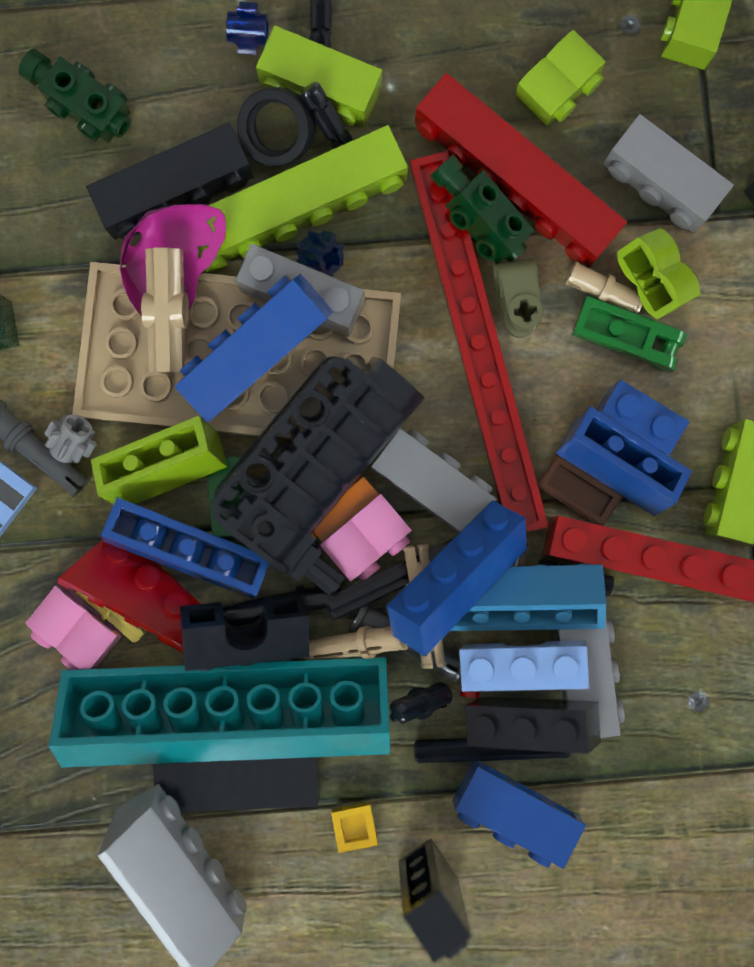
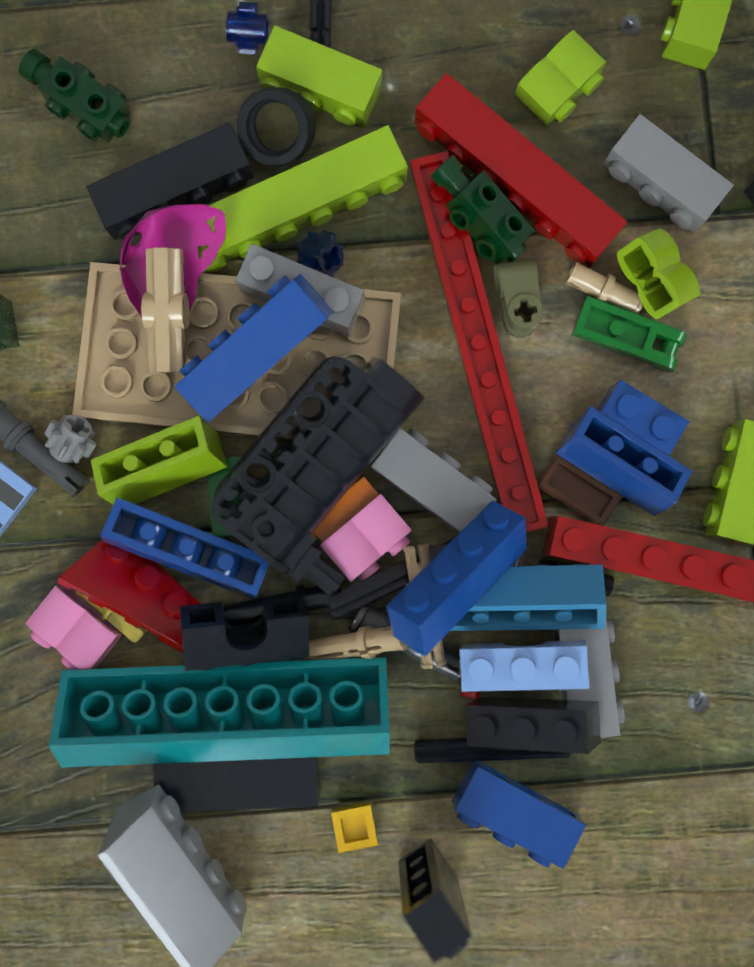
black axle [301,82,353,149] -> none
black axle [389,682,452,724] -> none

